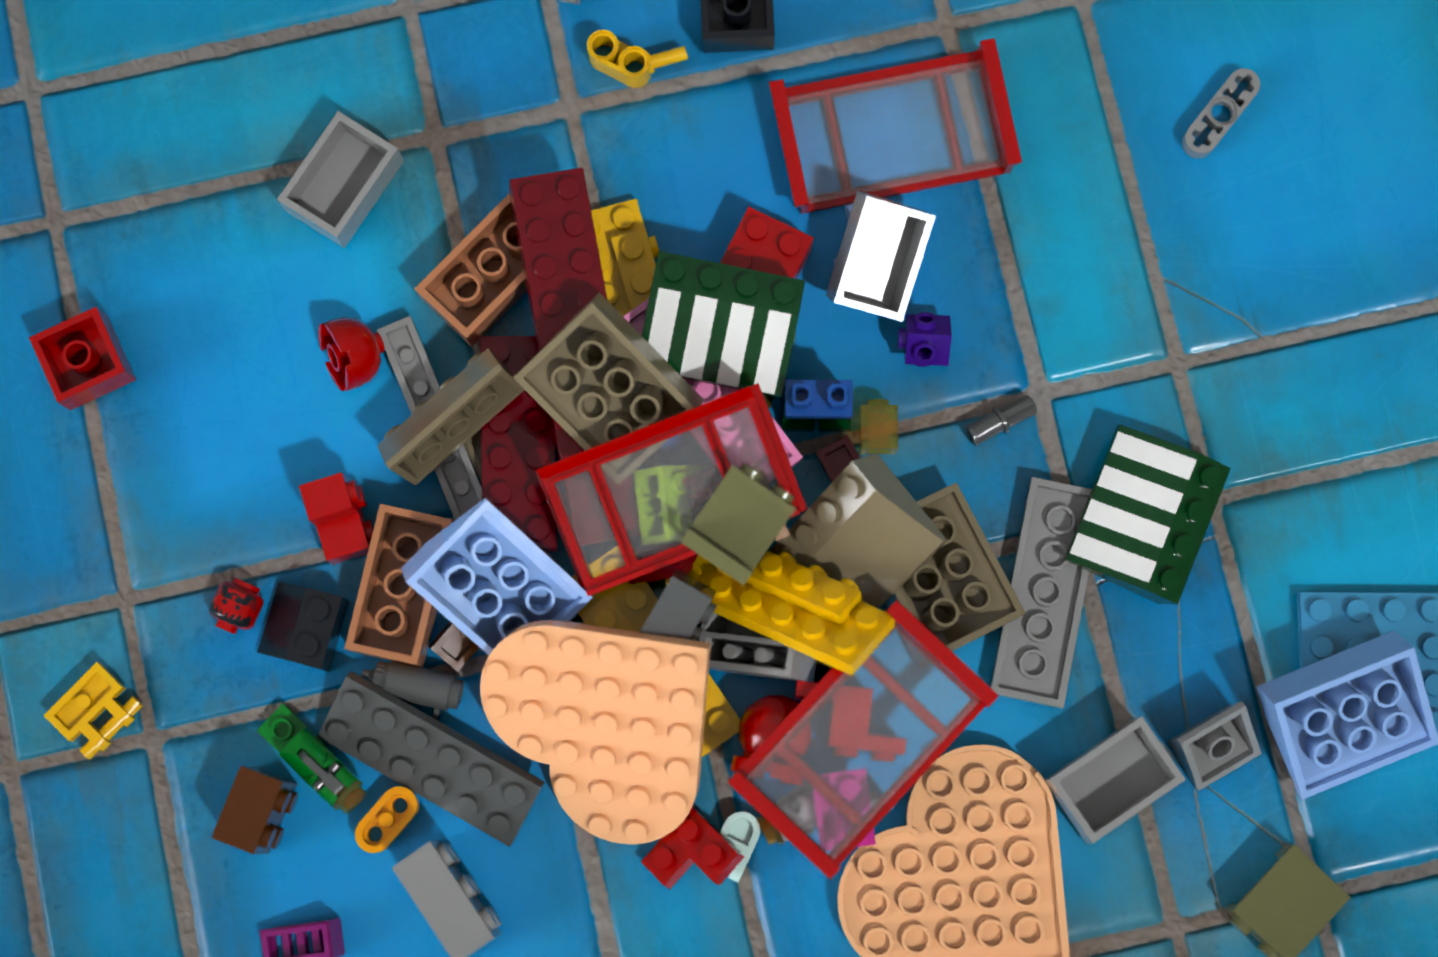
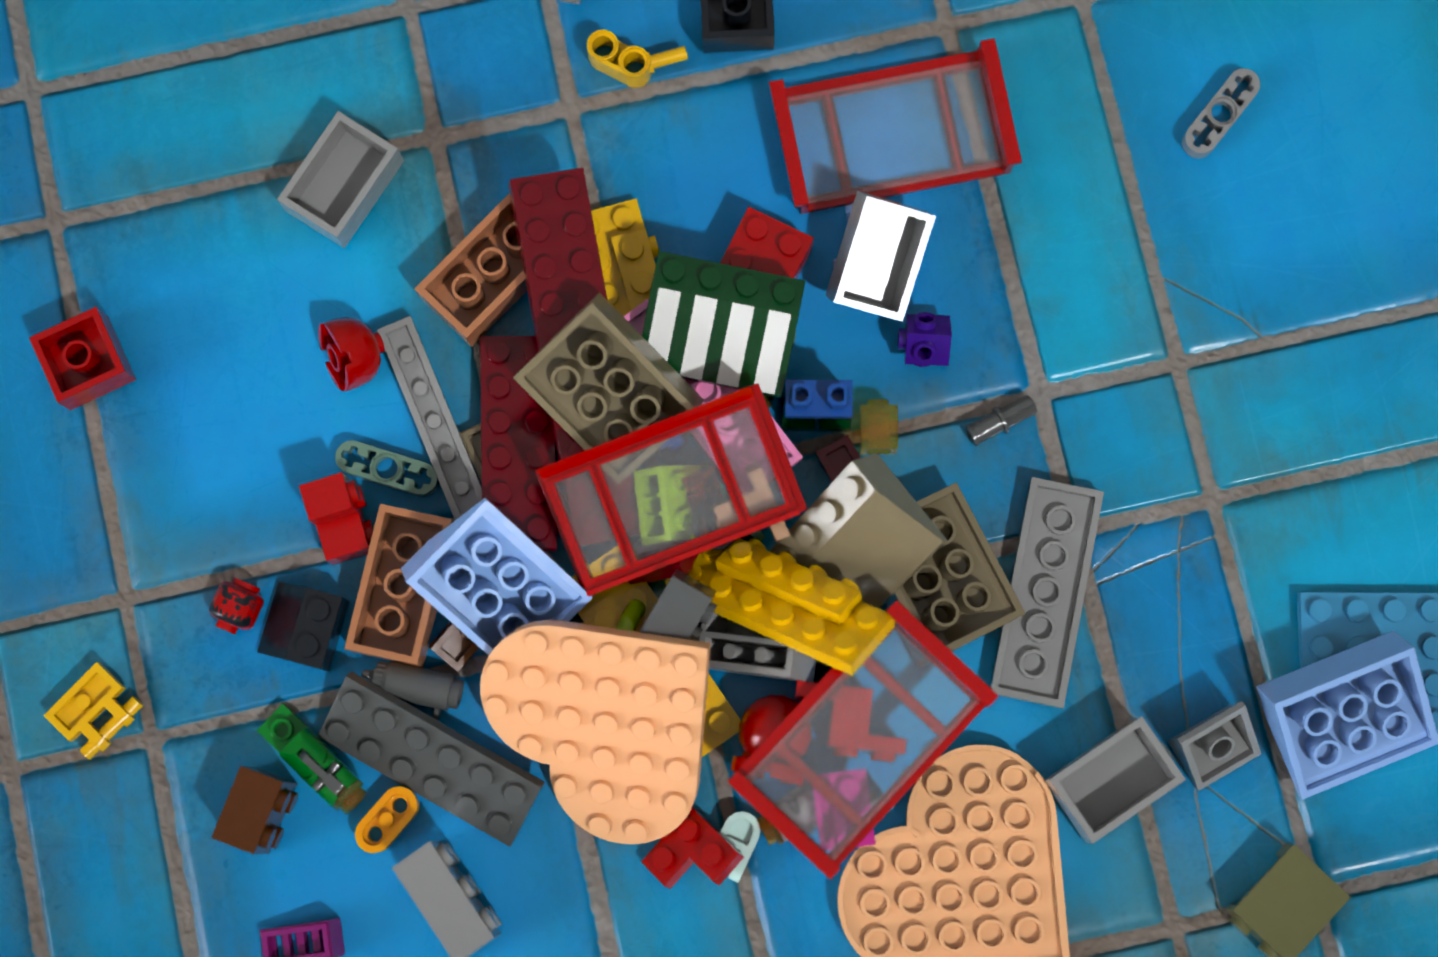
dark tan slope [377,348,524,486] -> none
olive panel [680,462,797,585] -> none
slope [1064,425,1231,605] -> none
none -> sand green beam [335,440,439,497]
none -> lime arm [616,599,646,631]

